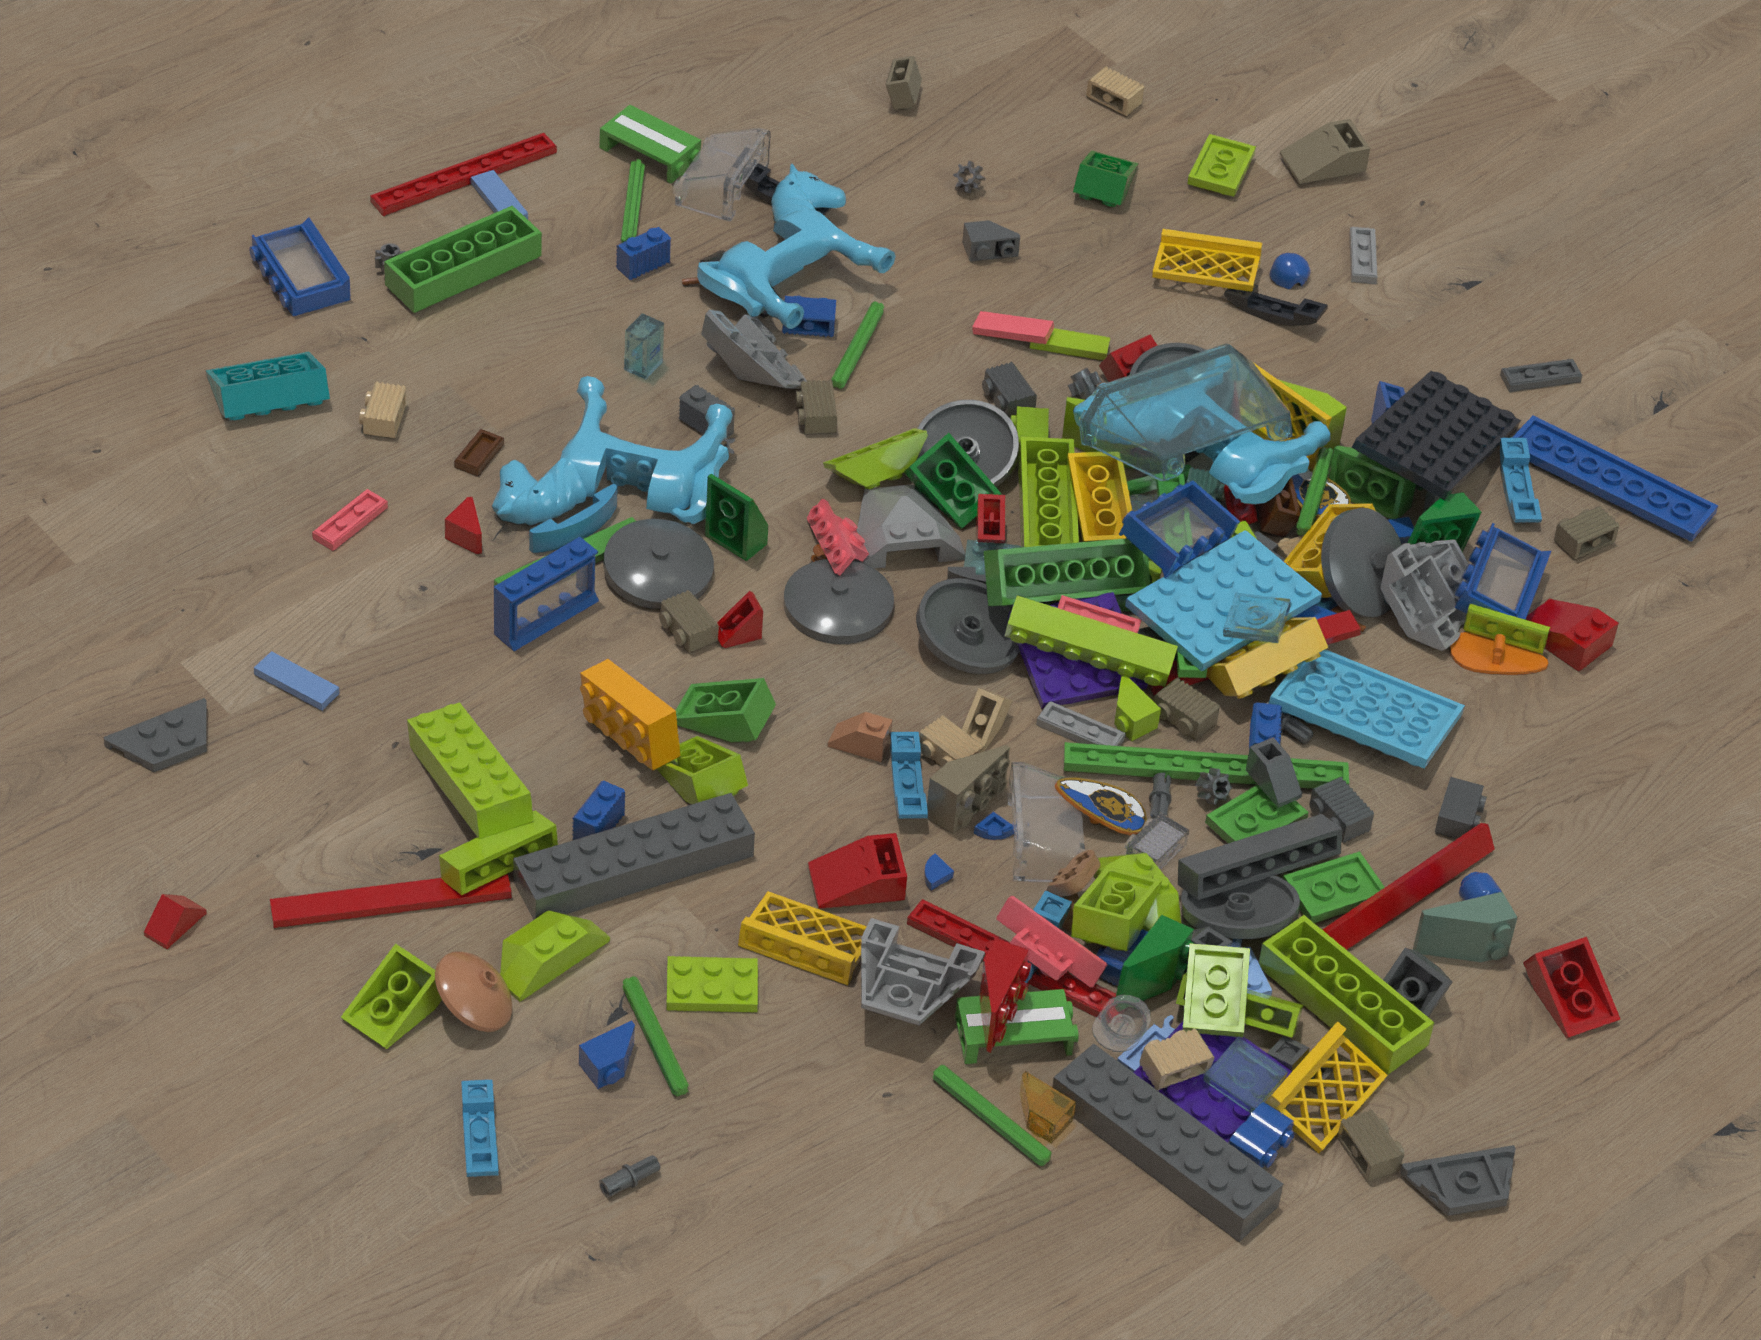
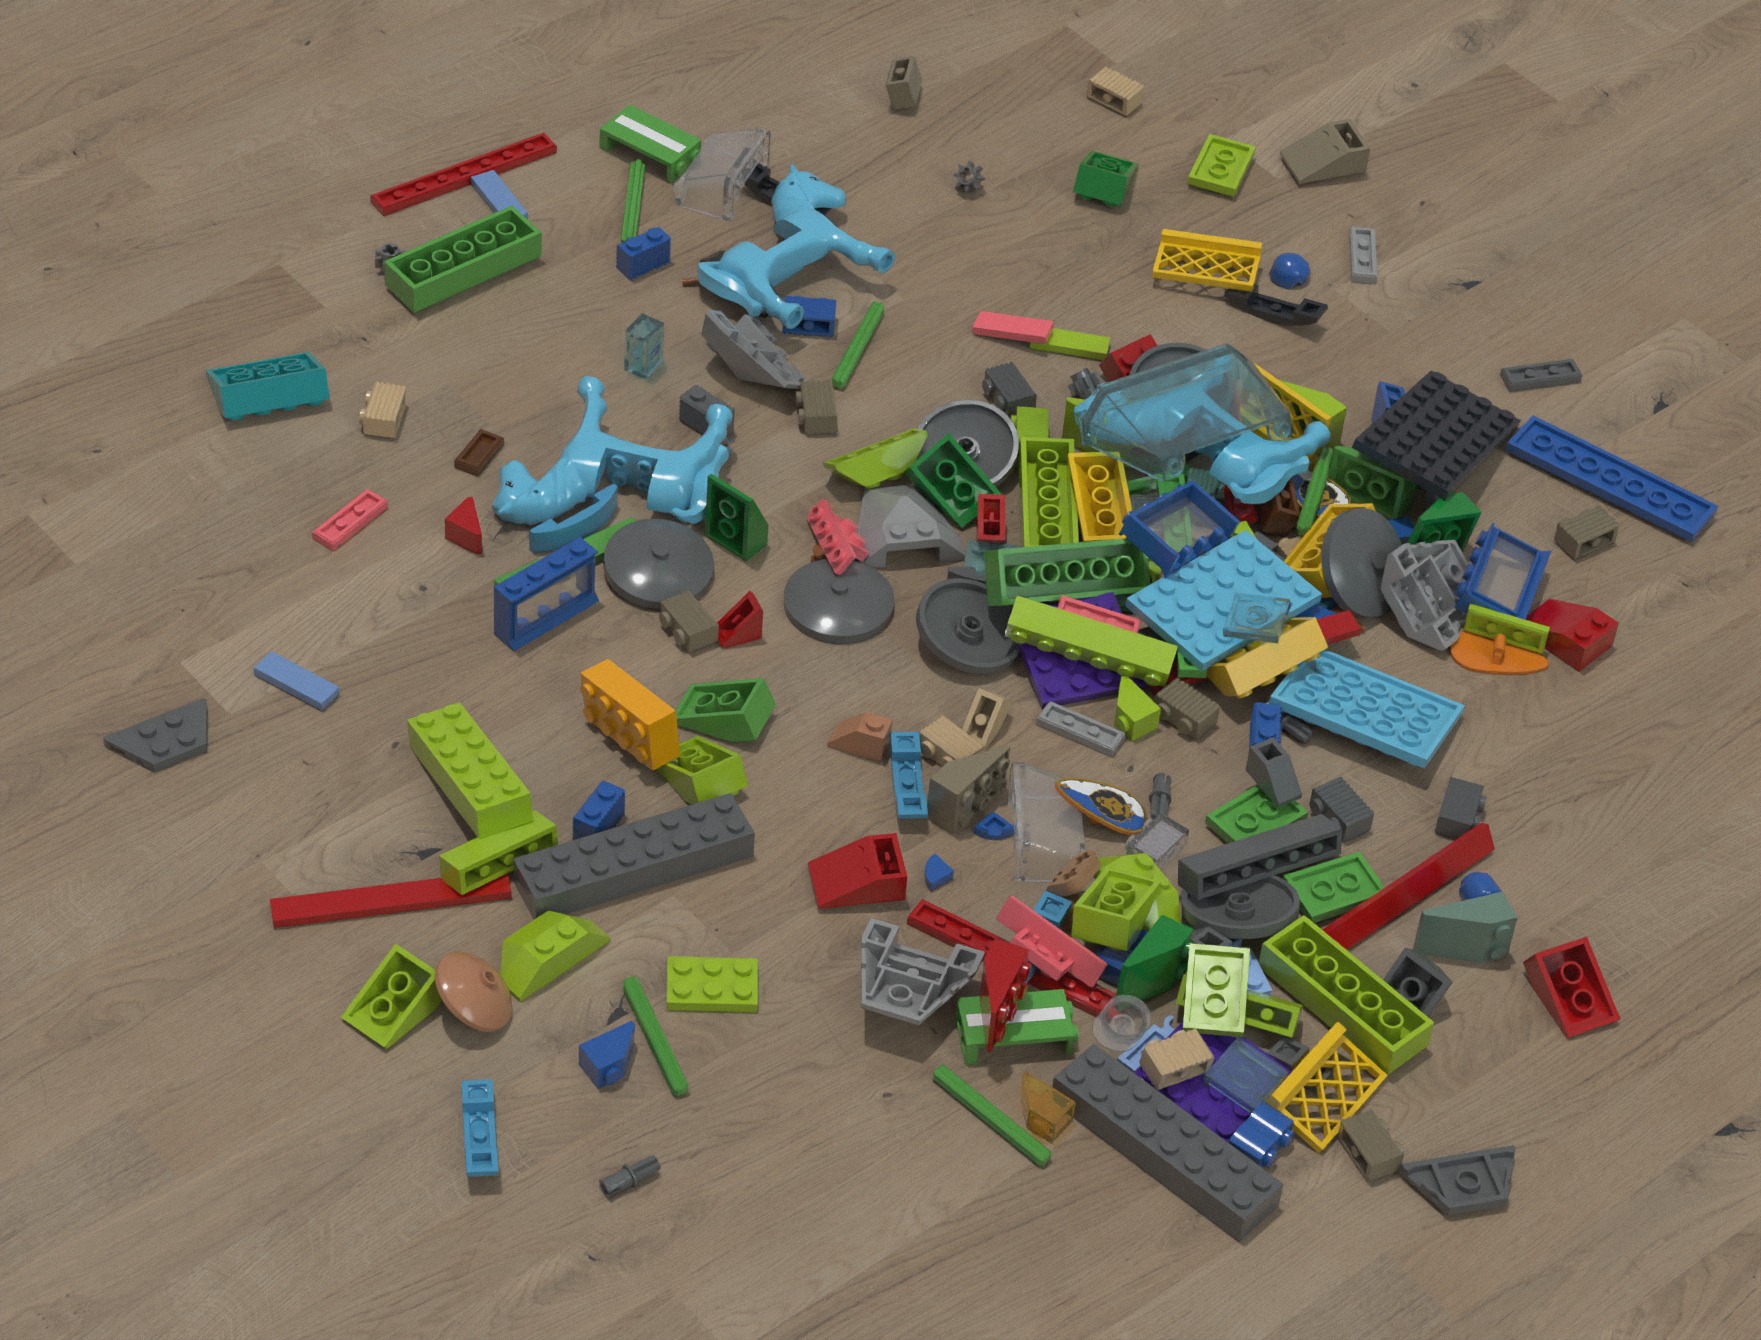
red slope [144,894,207,949] -> none
blue window [249,217,351,316] -> none
yellow fence [738,891,867,985] -> none
dark grey slope [962,220,1020,261] -> none
bright green plate [1063,742,1349,788] -> none
flat silver gear [1195,768,1232,805] -> none
dark azure slope [1500,438,1542,523] -> none

